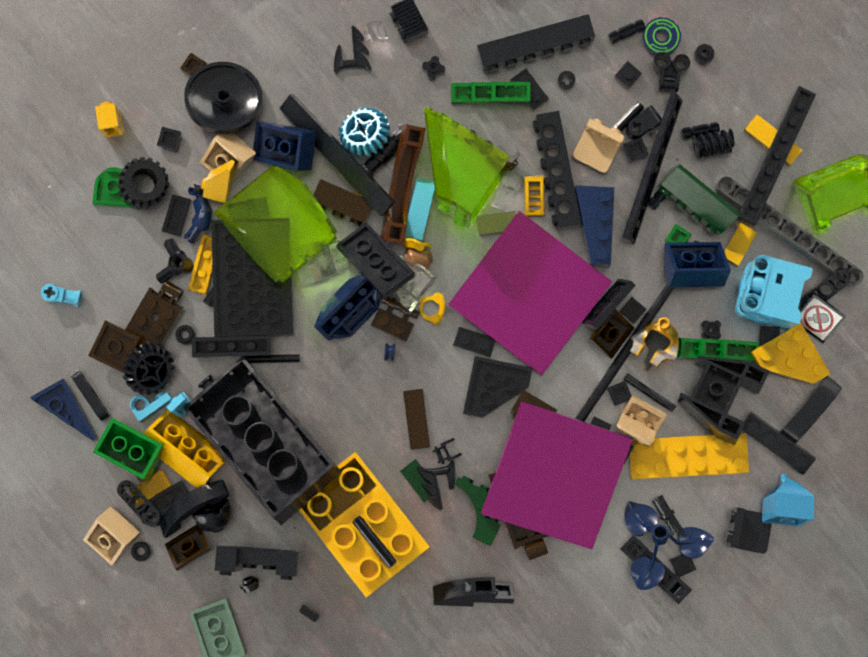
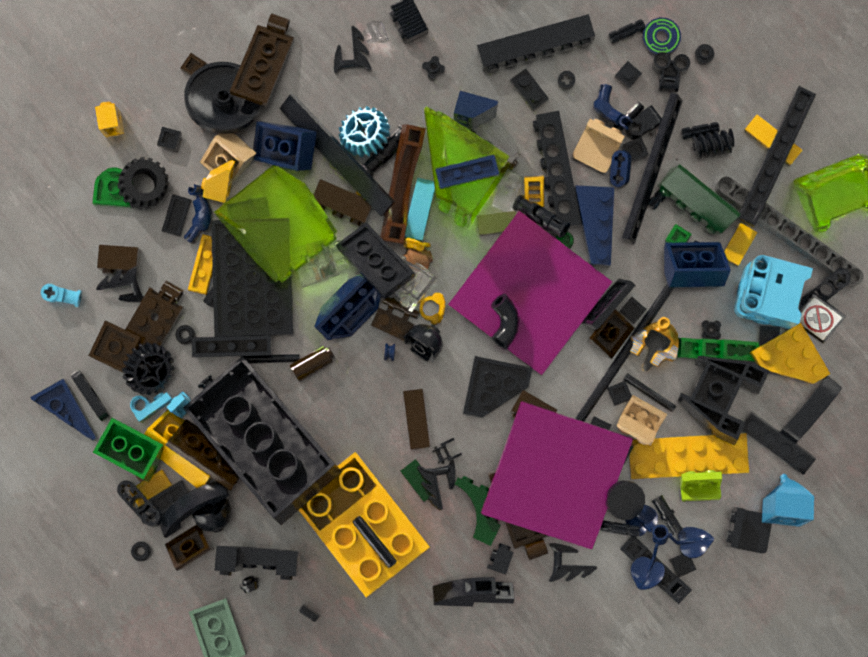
tan slope [83,506,140,566] -> none
black axle [156,238,193,284] -> none
green slope [451,82,530,103] -> none
black plate [453,327,495,358] -> none
none -> black piece [96,266,145,302]
none -> dark brown brick [97,245,141,275]
none -> dark brown tile [166,419,240,491]
none -> dark brown hinge [230,13,294,107]
none -> dark brown brick [290,345,335,382]
none -> black cylinder [403,324,443,362]
none -> dark blue plate [435,155,499,190]
none -> dark blue slope [453,91,498,132]
none -> black brick [487,543,514,575]
none -> black cylinder [491,294,520,349]
none -> black piece [512,195,570,238]
none -> black piece [549,543,597,582]
none -> green plate [555,232,574,249]
none -> dark blue arm [593,84,633,130]
none -> black axle [601,520,640,537]
none -> black tile [606,480,645,520]
none -> dark blue beam [610,150,632,187]
none -> lime bracket [680,470,722,502]

